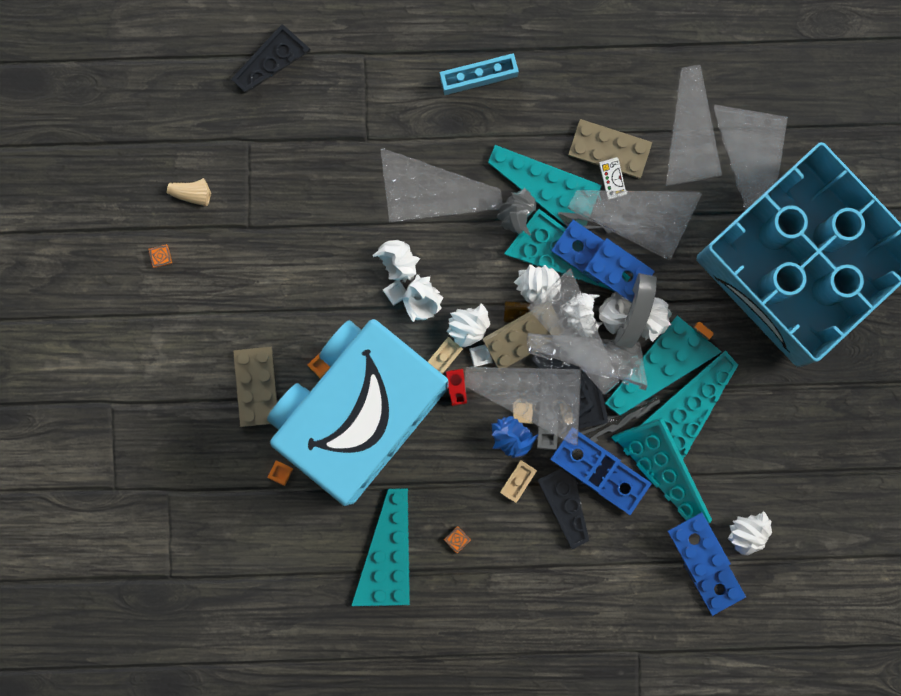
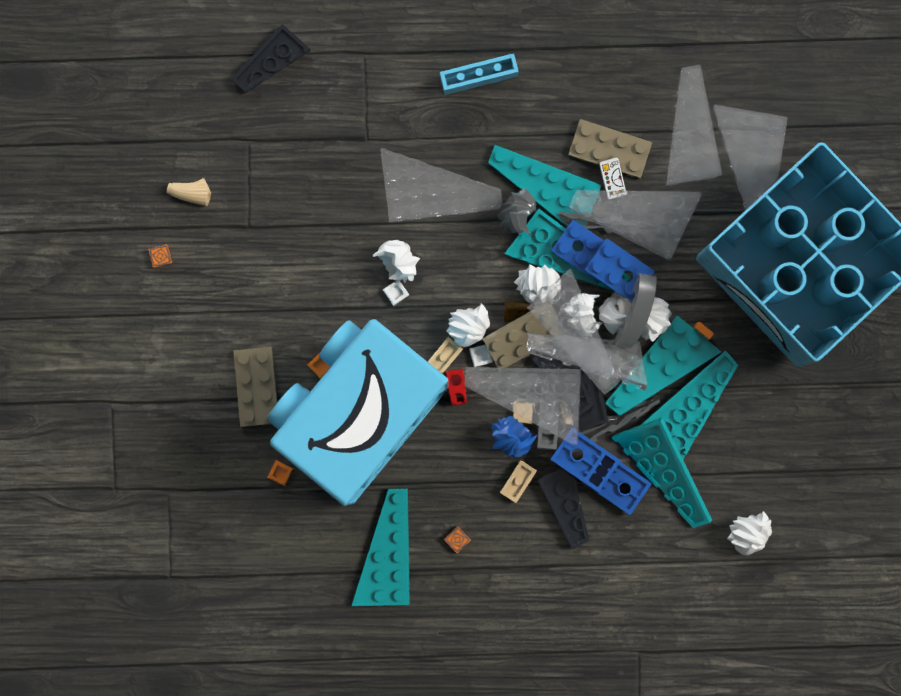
white hair [403,275,443,322] -> none
blue bracket [667,512,746,616] -> none

